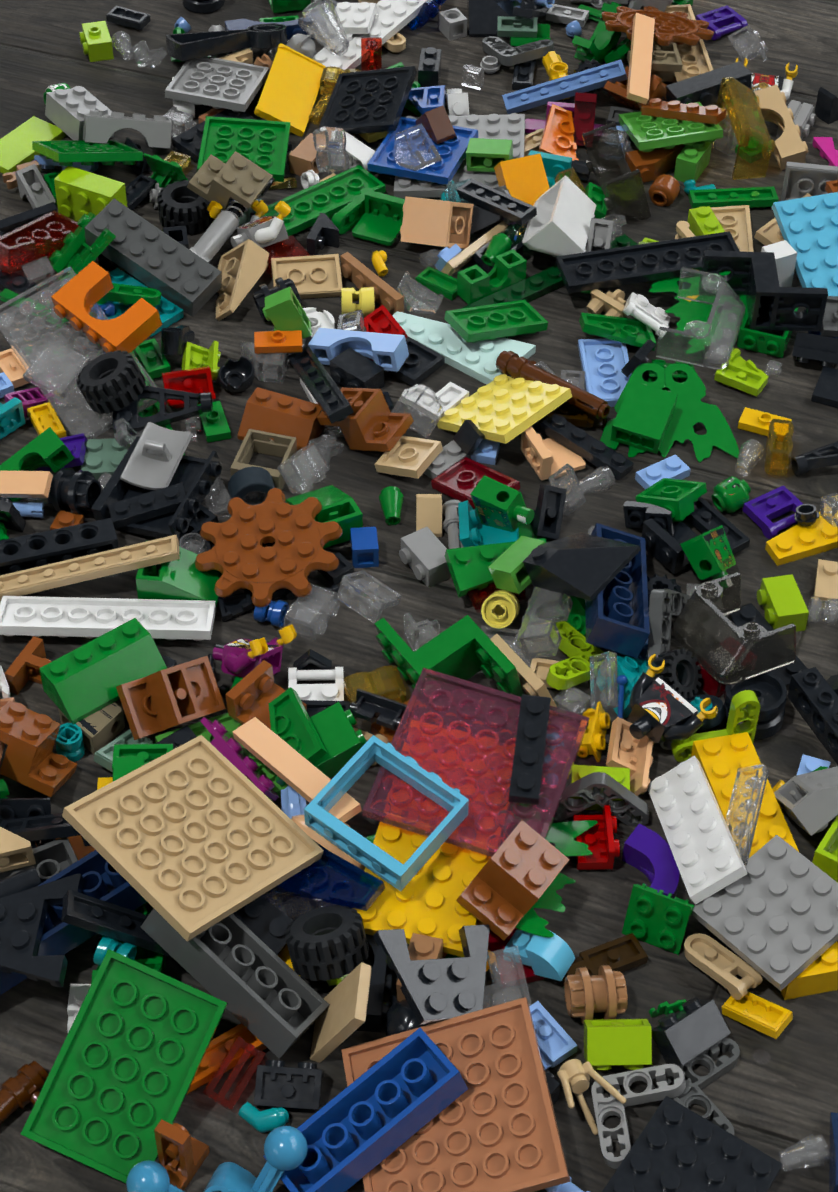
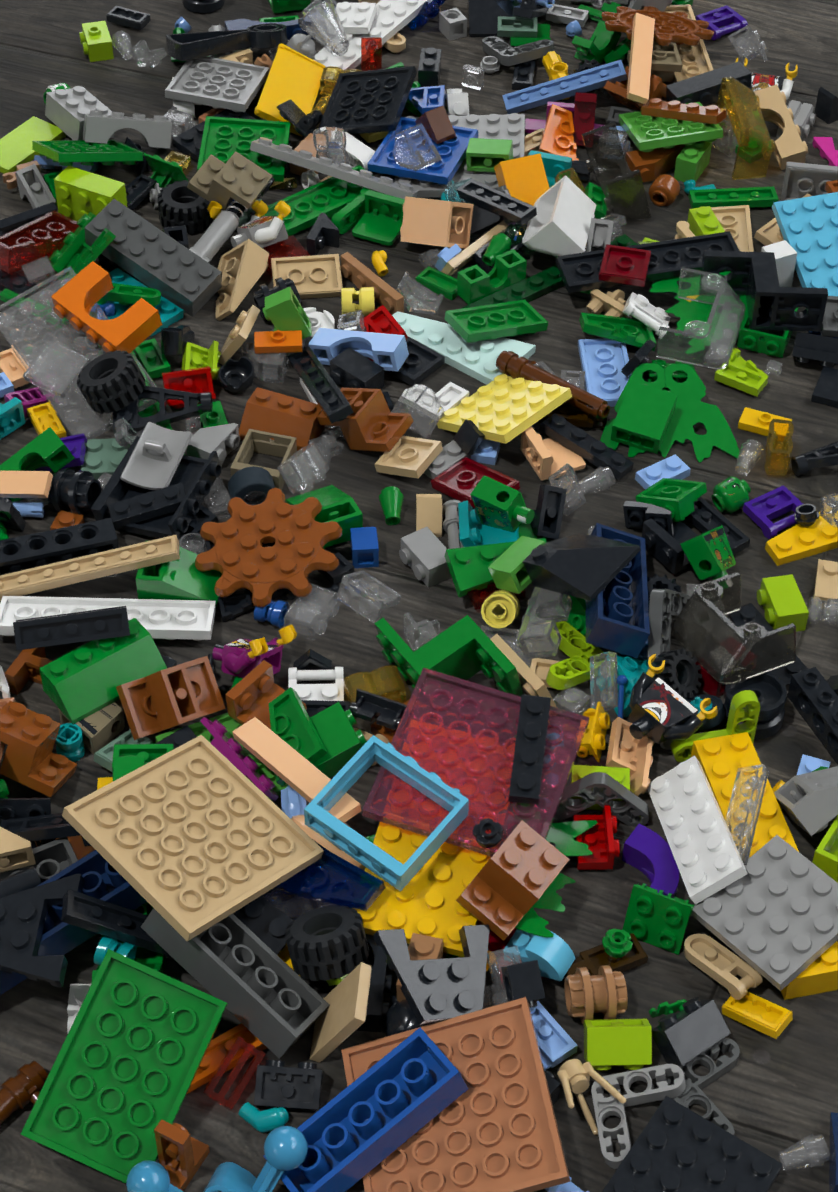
none -> black fence [13,606,130,650]
none -> light grey slope [186,423,240,464]
none -> tan plate [219,305,260,365]
none -> light grey plate [250,137,419,199]
none -> black hinge [277,99,323,137]
none -> black plate [473,819,503,848]
none -> black brick [501,960,545,1007]
none -> dark red tile [599,244,651,287]
none -> green plate [602,929,633,958]

